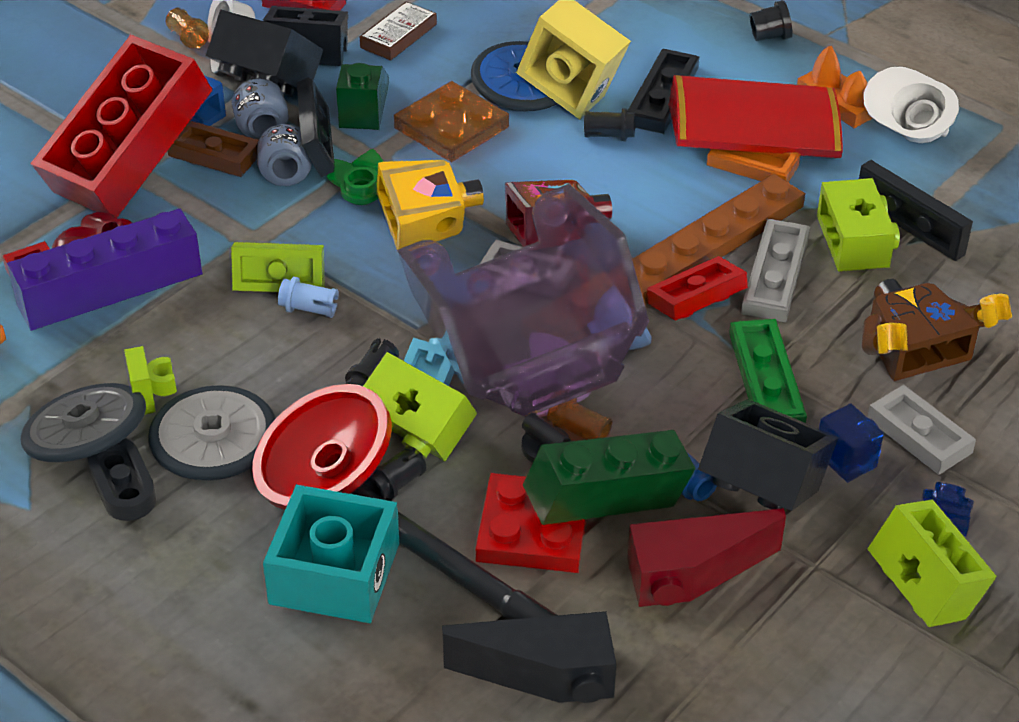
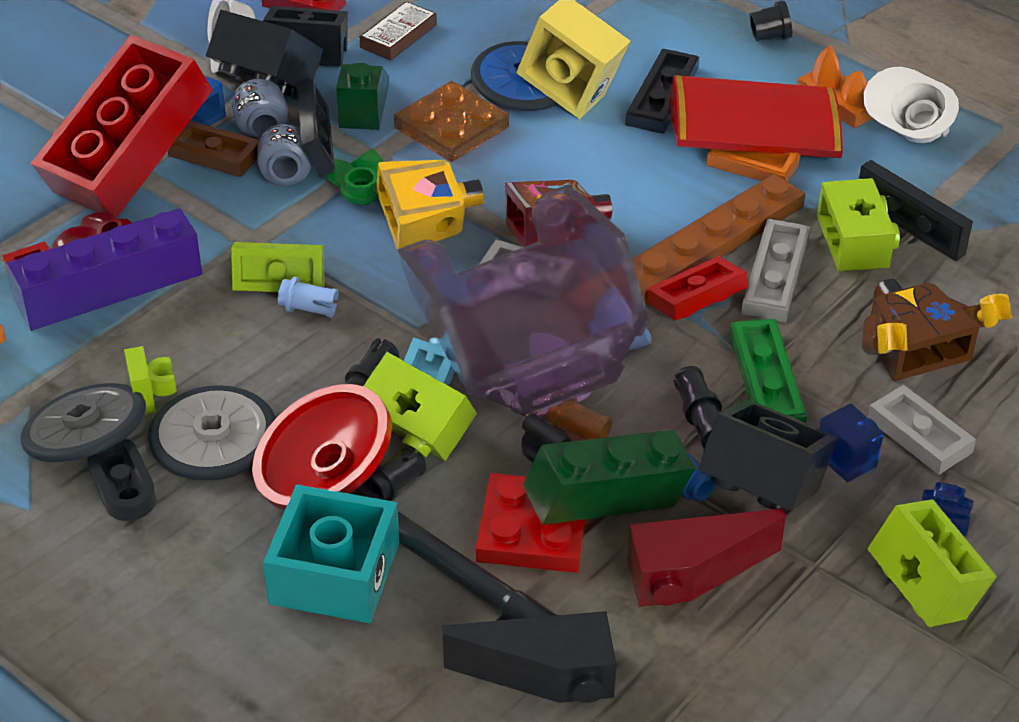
clear orange pin [165,7,209,48] -> none
black pin [584,108,636,141] -> none
none -> black pin [673,366,722,449]

